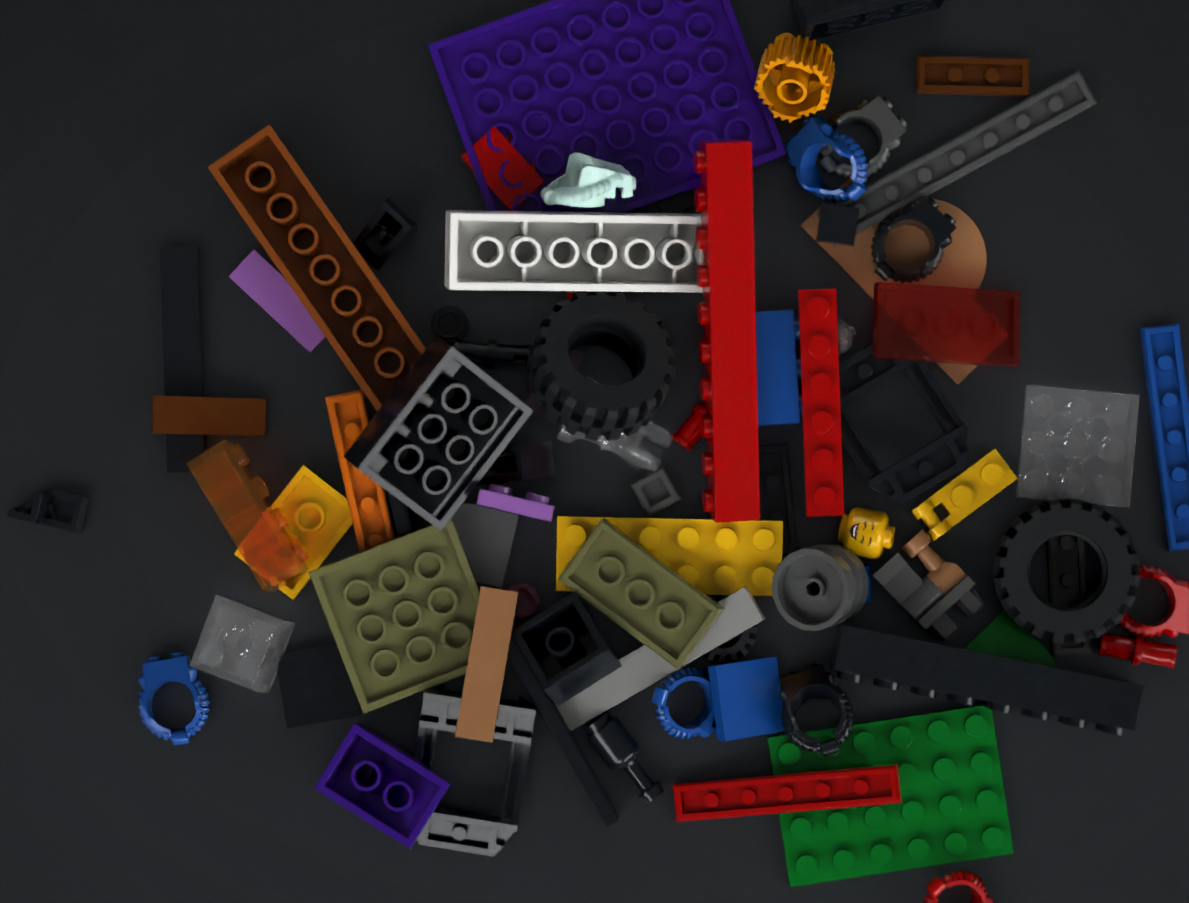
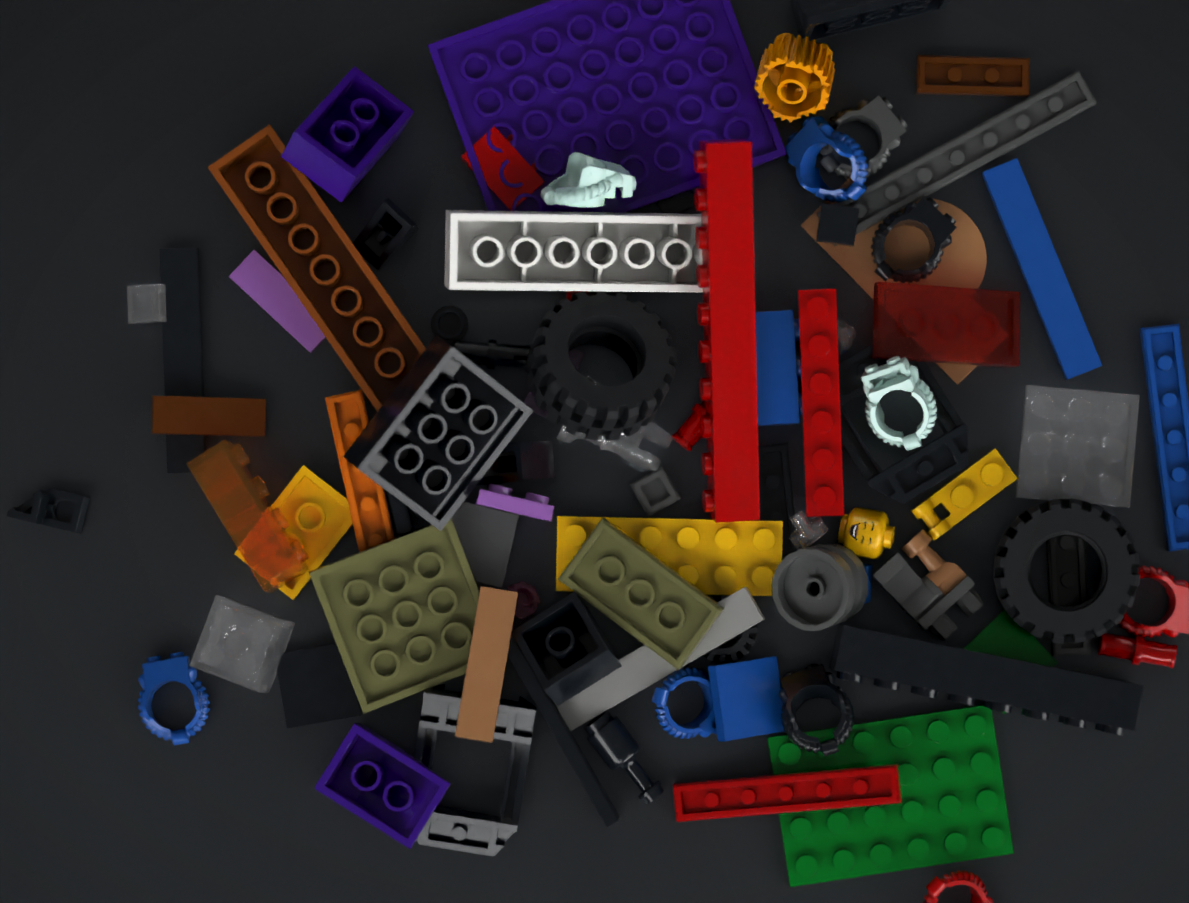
none -> clear tile [127,284,167,324]
none -> dark purple brick [281,66,414,203]
none -> clear tile [789,510,828,550]
none -> light aqua piece [861,356,937,451]
none -> blue tile [981,158,1103,380]

